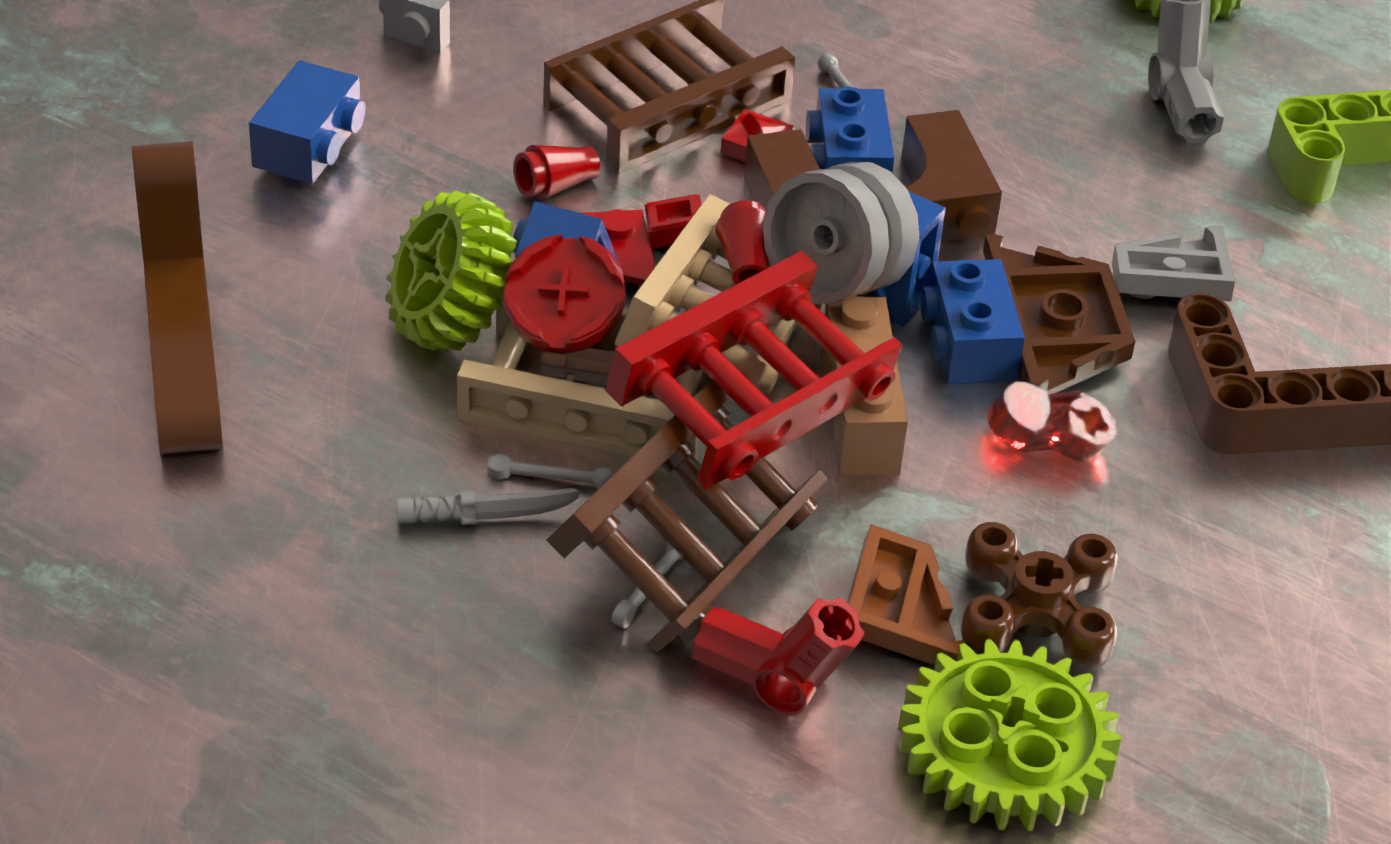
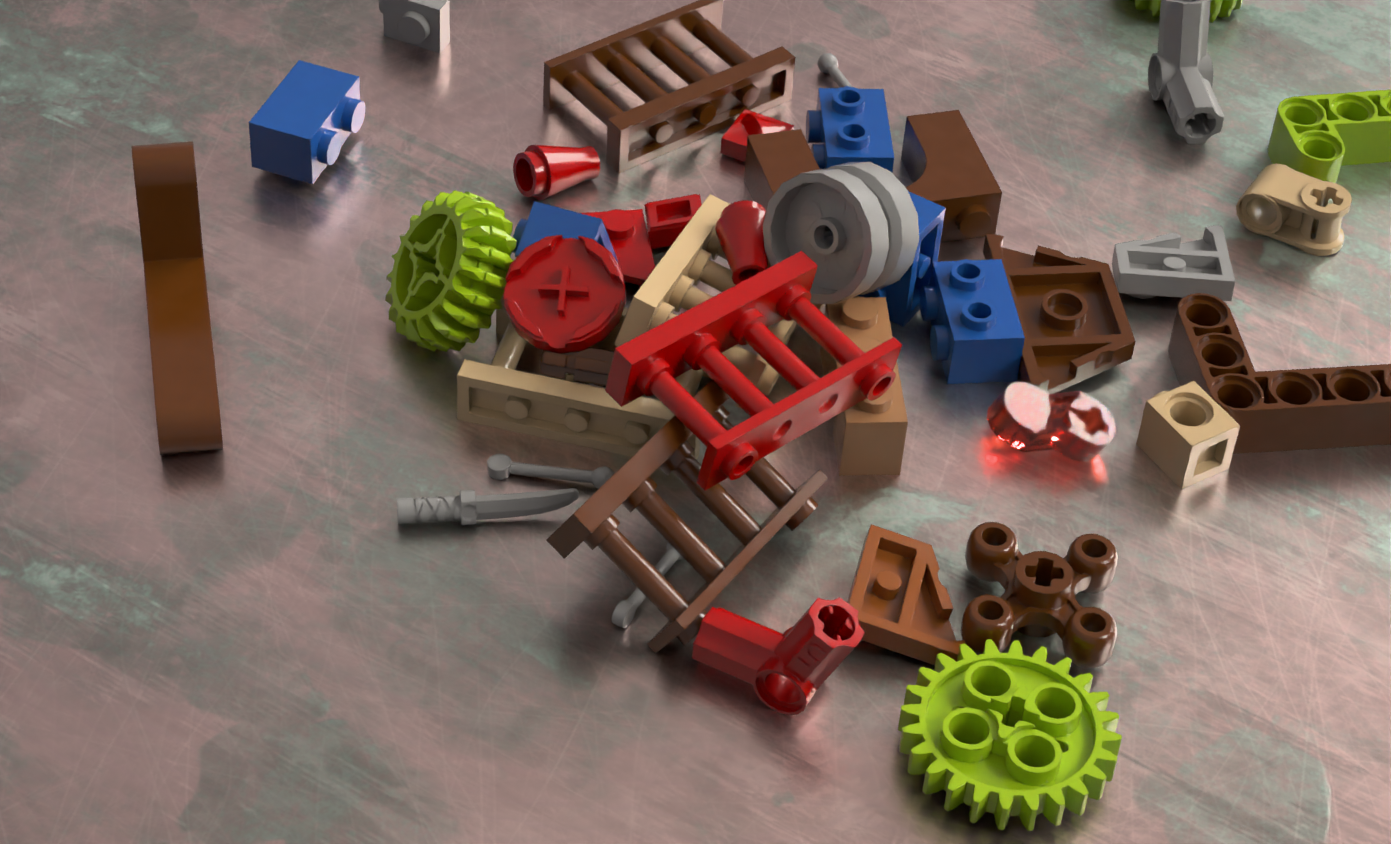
none -> tan brick [1136,381,1240,490]
none -> tan piece [1236,163,1352,256]

